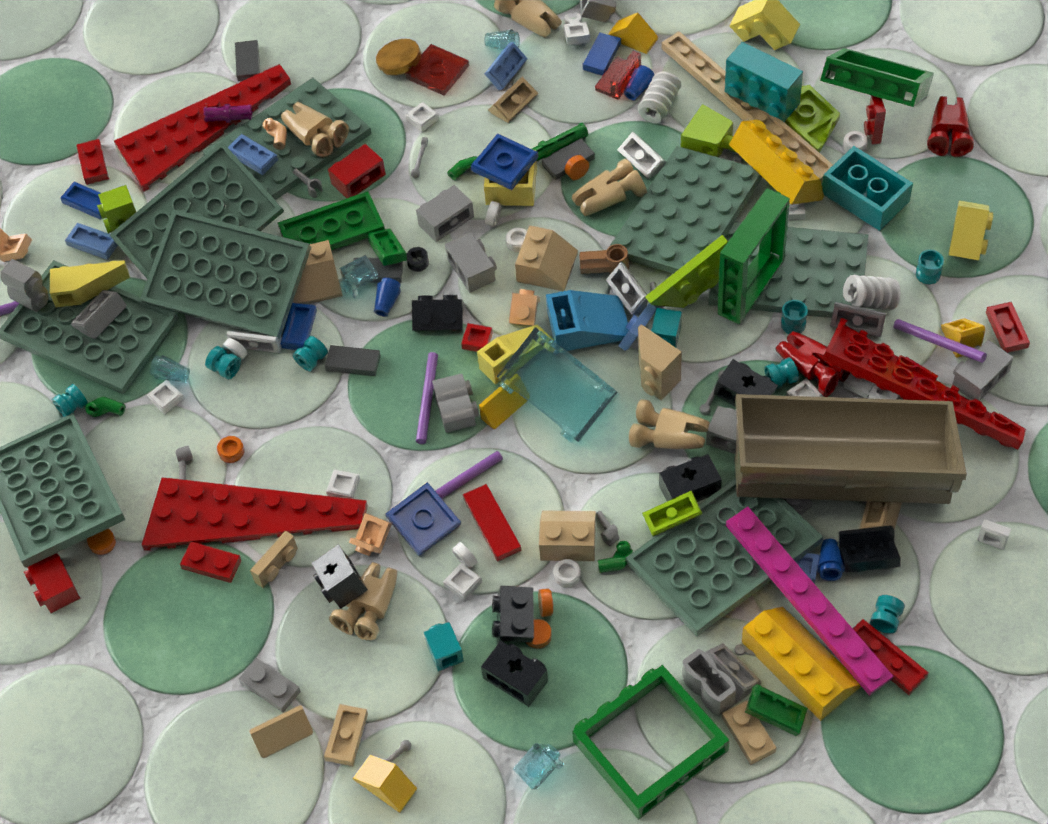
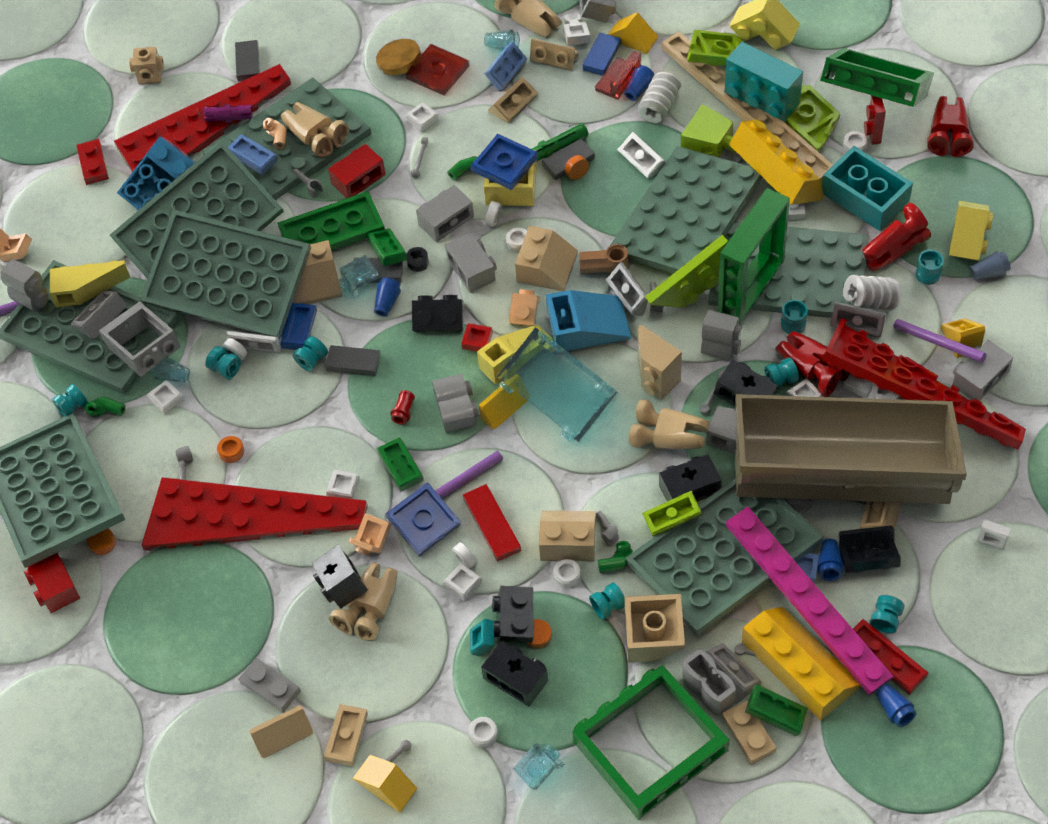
blue tile [60,181,102,220] -> none
medium blue plate [65,223,118,260] -> none
lime brick [97,185,136,234] -> none
red plate [180,542,242,583] -> none
tan plate [250,531,298,588] -> none
medium lavender bar [416,352,438,444] -> none
teal brick [424,622,464,672] -> none
orange tile [538,588,553,617] -> none
tan piece [572,159,647,216] -> none
medium blue plate [618,303,656,351] -> none
teal brick [651,308,682,348] -> none
red plate [986,301,1030,353] -> none
none -> light grey window [99,301,181,377]
none -> dark azure slope [117,136,196,210]
none -> tan brick [129,47,164,84]
none -> green plate [377,437,424,492]
none -> red pin [390,390,415,425]
none -> white tile [469,717,498,748]
none -> teal tile [470,618,494,656]
none -> tan hinge [529,38,579,70]
none -> teal wheel [589,582,625,620]
none -> tan slope [625,594,685,663]
none -> lime wing [687,30,745,66]
none -> light grey brick [701,310,742,361]
none -> red piece [862,203,931,271]
none -> blue cone [876,684,916,727]
none -> sand blue cone [970,251,1011,280]

